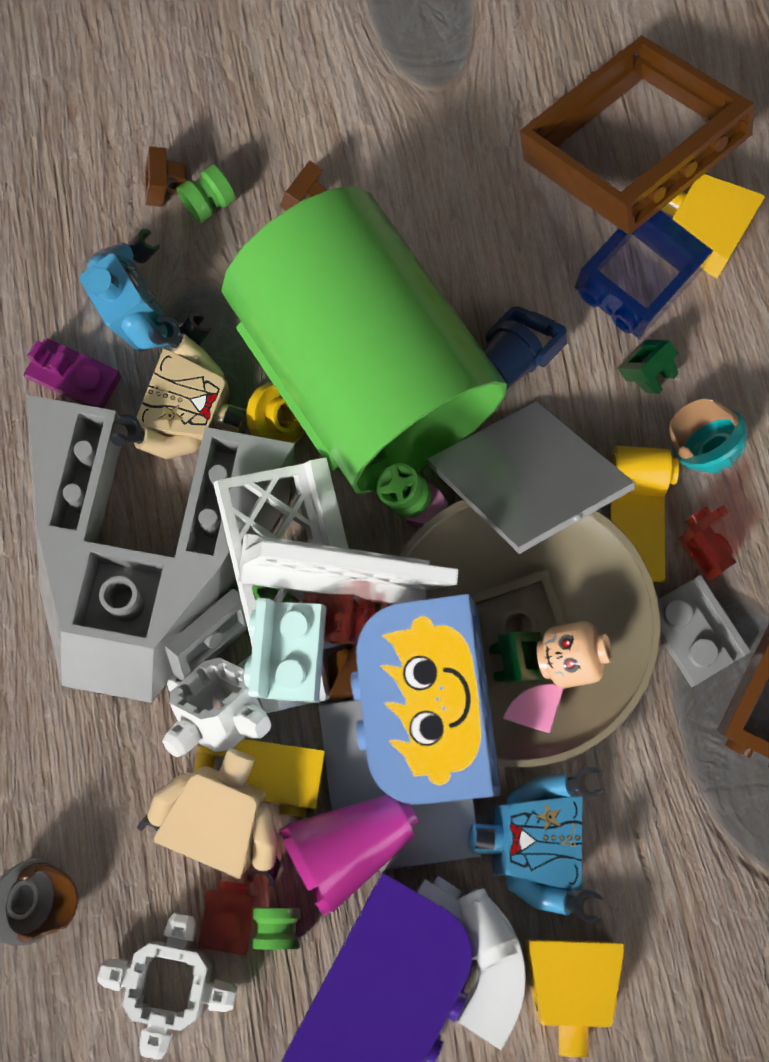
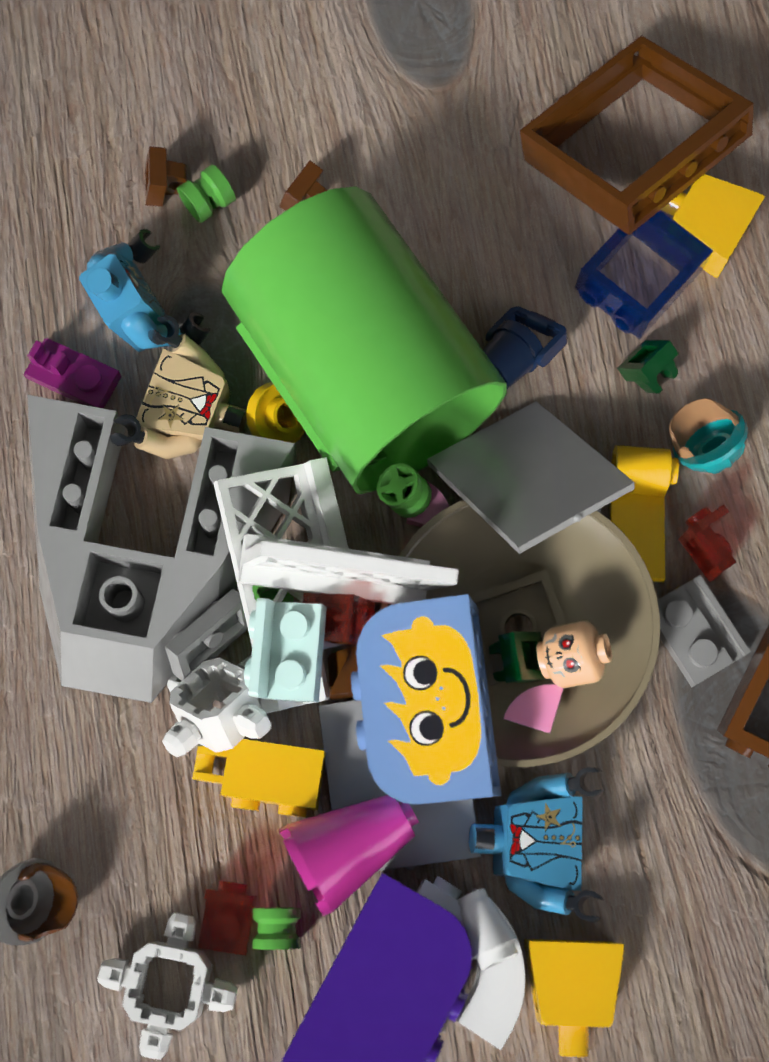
tan torso [137,749,281,887] -> none

